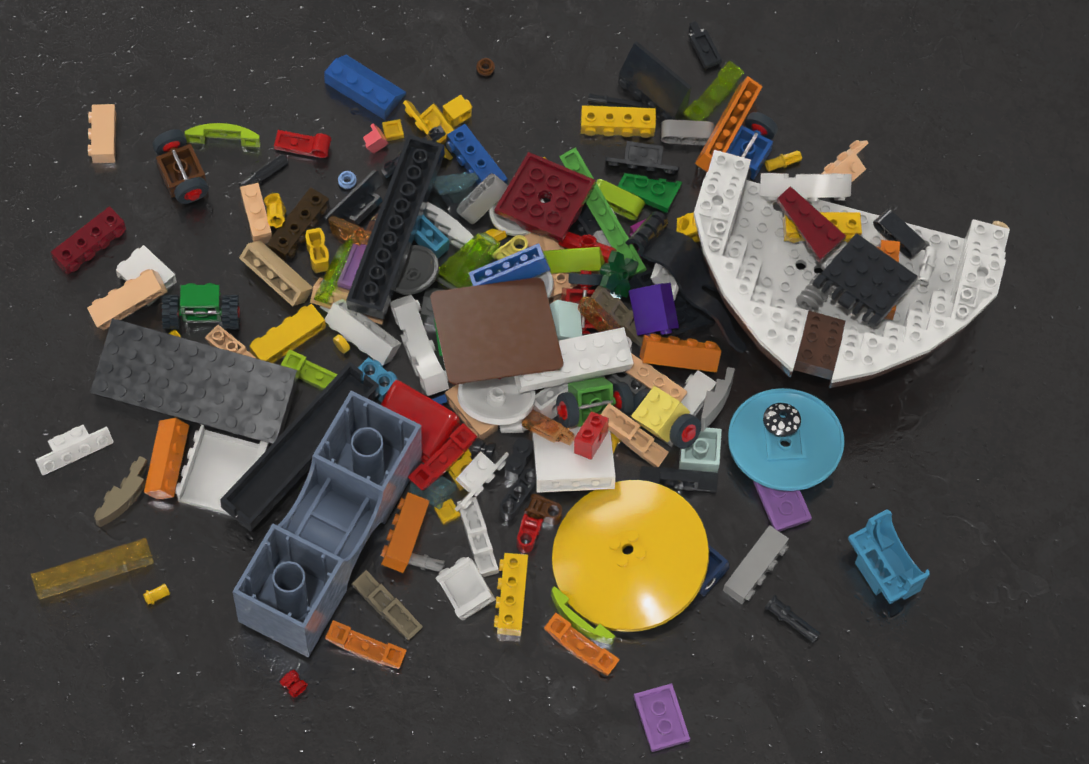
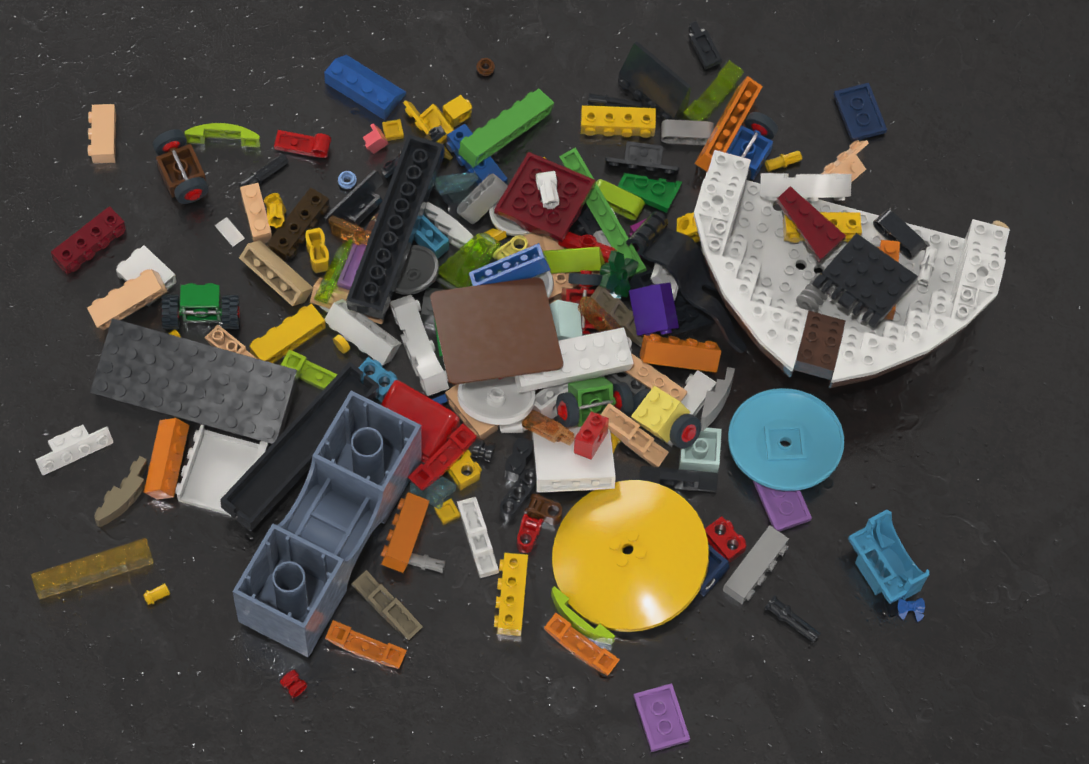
white panel [436,557,496,621] -> none
white bracket [454,452,509,511] -> none
black dish [763,403,801,437] -> none
none -> white sticker [215,217,245,246]
none -> bright green brick [458,89,554,168]
none -> white piece [536,171,559,209]
none -> red brick [705,516,747,563]
none -> dark blue plate [834,83,887,142]
none -> blue piece [897,598,925,622]

